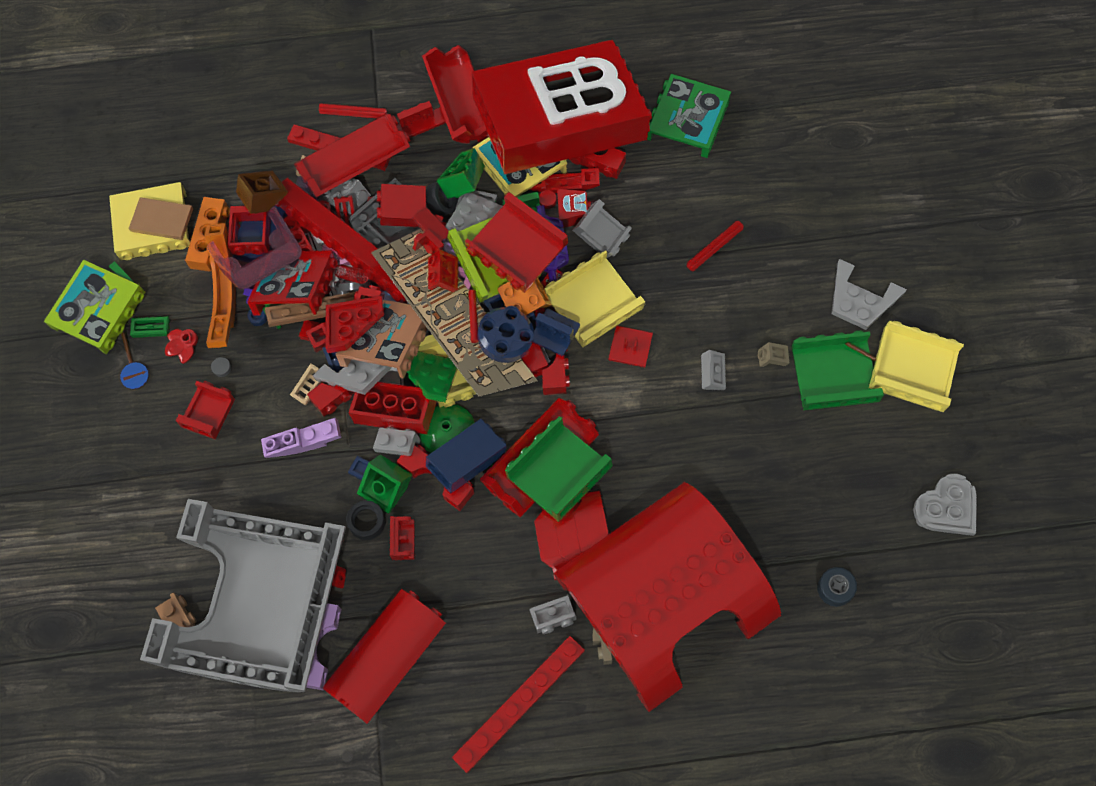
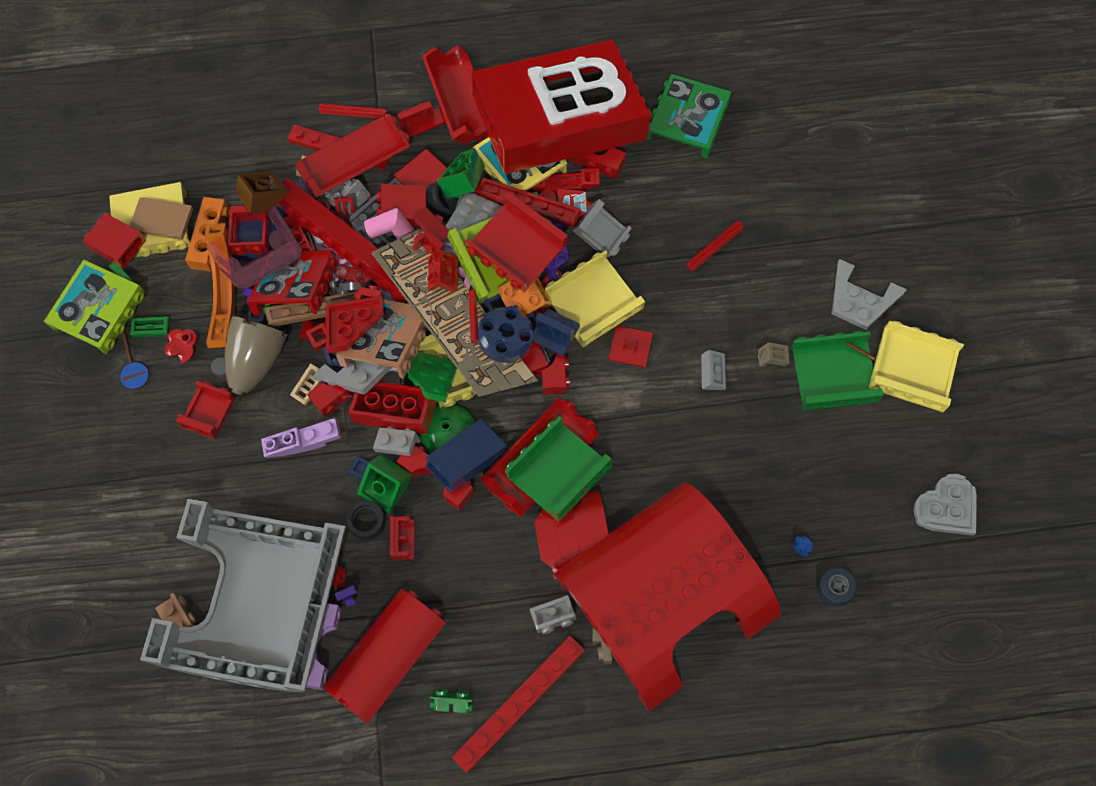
none -> red brick [83,213,146,269]
none -> dark tan cylinder [224,316,287,395]
none -> dark purple tile [334,584,357,607]
none -> bright pink brick [364,208,415,239]
none -> red brick [394,149,447,191]
none -> green hinge [430,689,474,714]
none -> red tile [475,178,581,227]
none -> blue plate [792,536,813,557]

